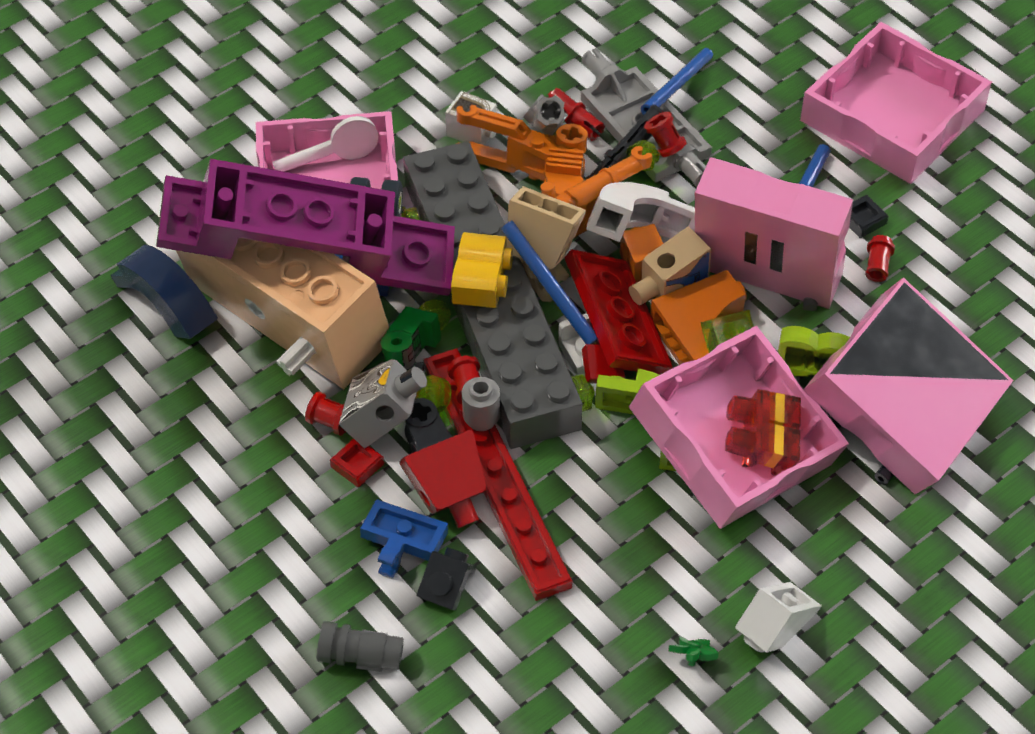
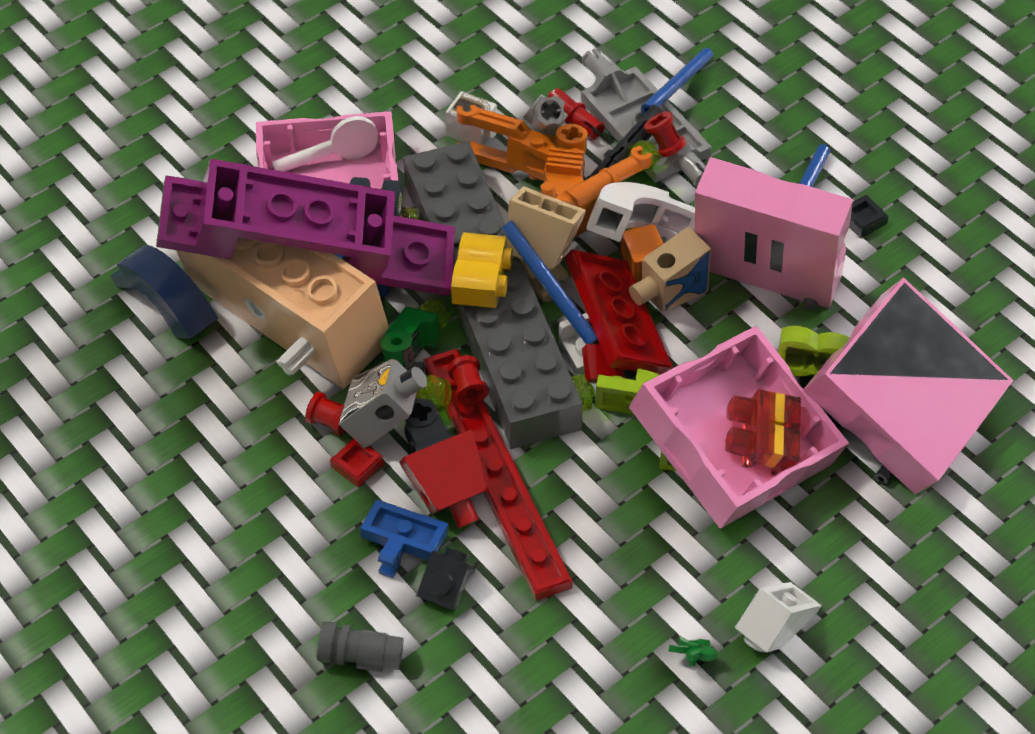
light grey brick [462,377,500,431] -> none
orange arch [651,270,747,365] -> none
clear neon green plate [701,310,754,353] -> none
bright pink tile [800,22,992,184] -> none
red pin [865,235,895,282] -> none

